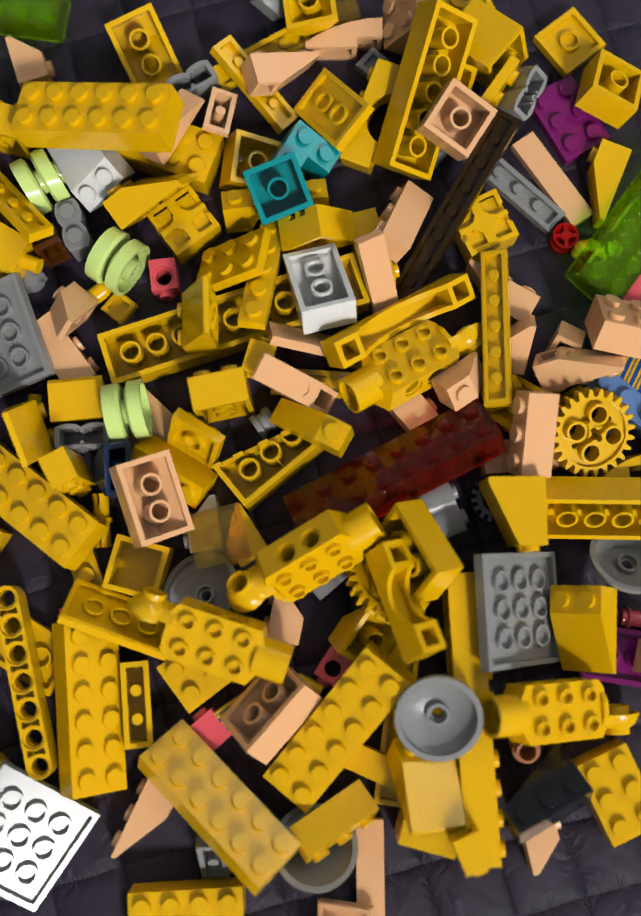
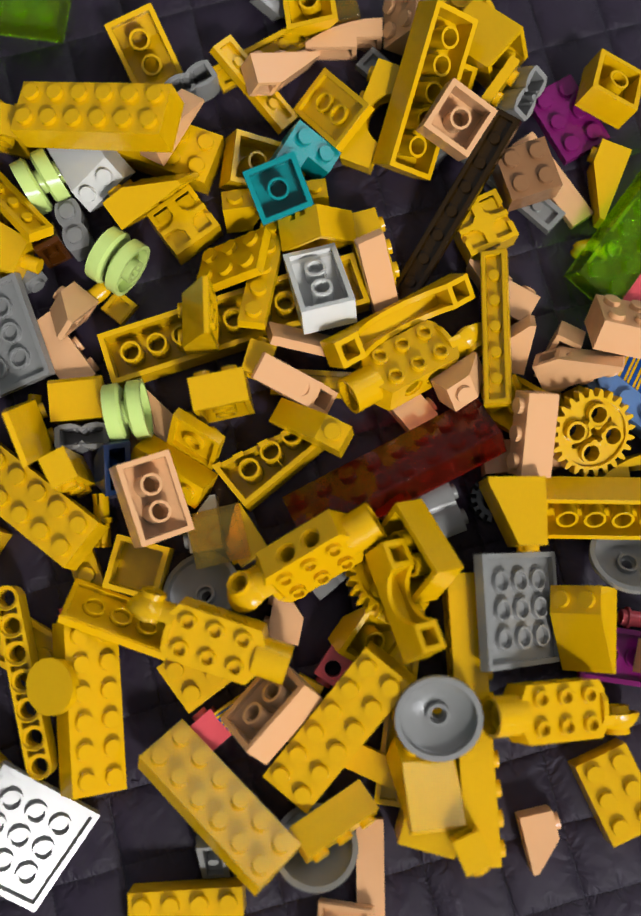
light nougat slope [5,36,56,88] -> none
light nougat slope [111,777,173,859] -> none
yellow brick [120,659,153,750] -> none
coral brick [148,257,182,301] -> none
light nougat slope [202,86,238,138] -> none
light grey wheel [248,406,280,440] -> none
light nougat brick [373,180,434,263] -> none
black wedge [503,743,593,845] -> none
nougat brick [508,737,541,764] -> none
yellow plate [532,7,606,78] -> none
red wheel [548,223,579,255] -> none
none -> yellow tile [26,657,79,716]
none -> medium nougat brick [492,136,563,212]

